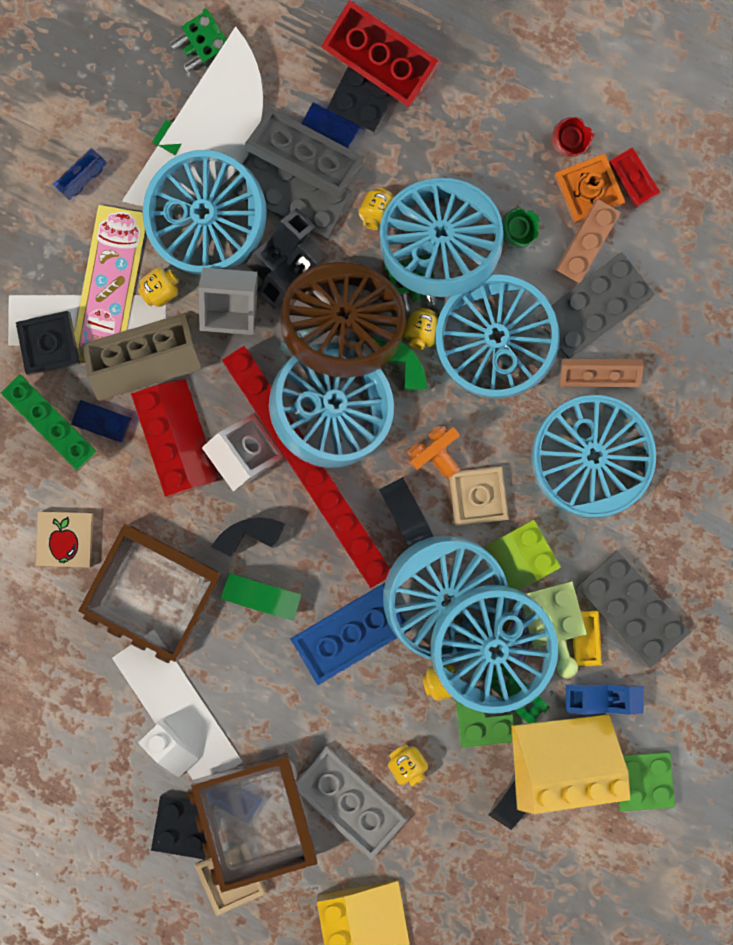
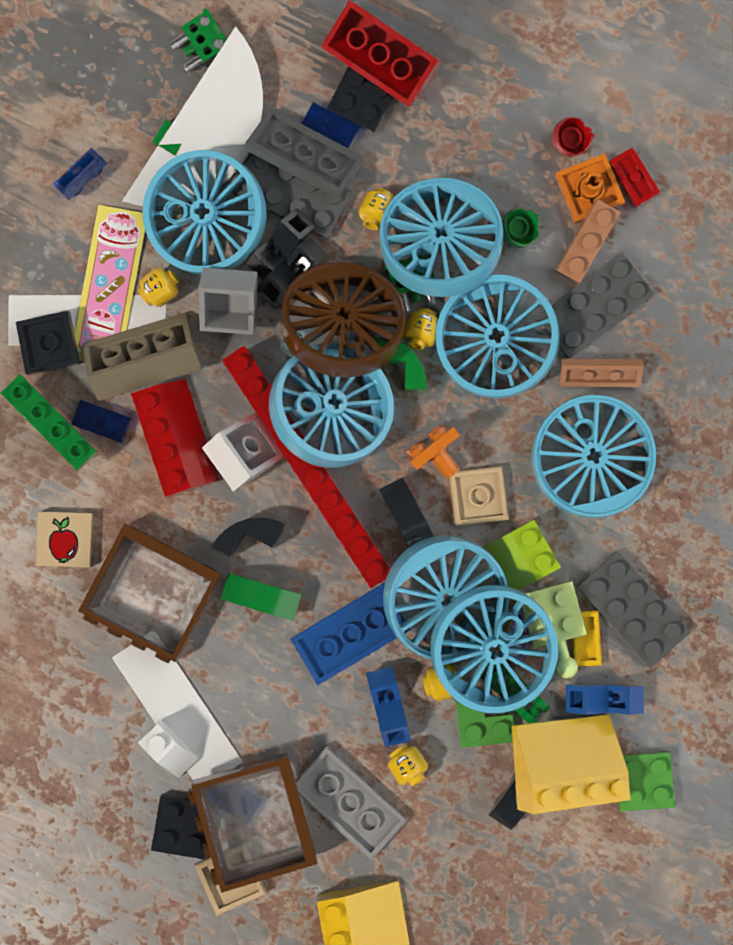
none -> blue brick [366,666,411,748]

